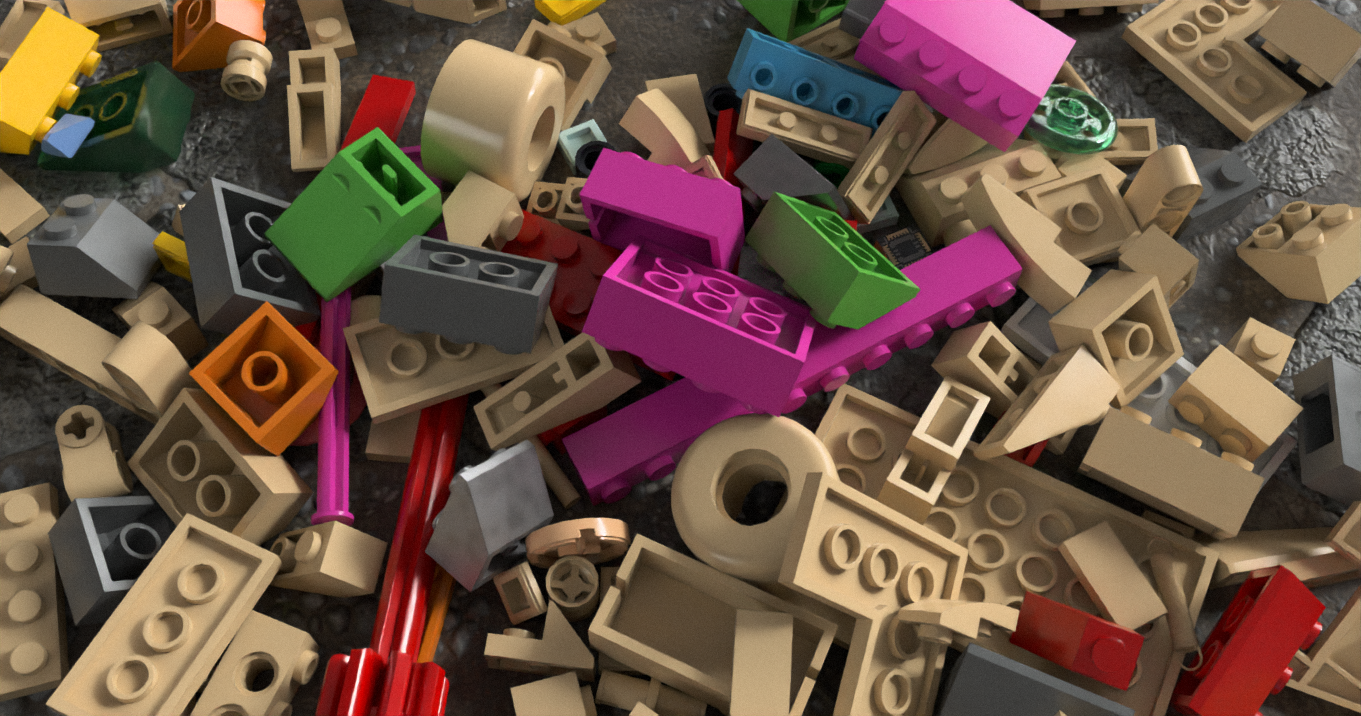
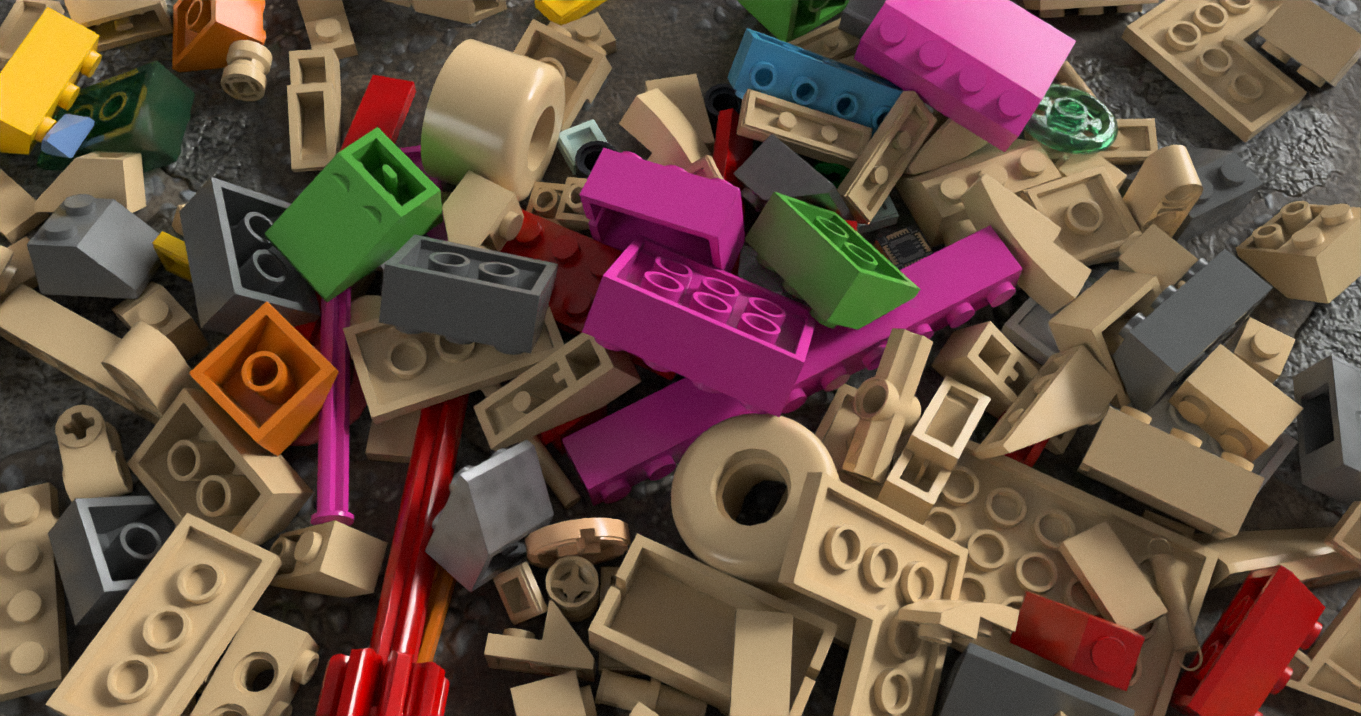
none -> tan slope [34,151,146,213]
none -> tan piece [841,328,933,486]
none -> dark grey slope [1113,249,1273,414]

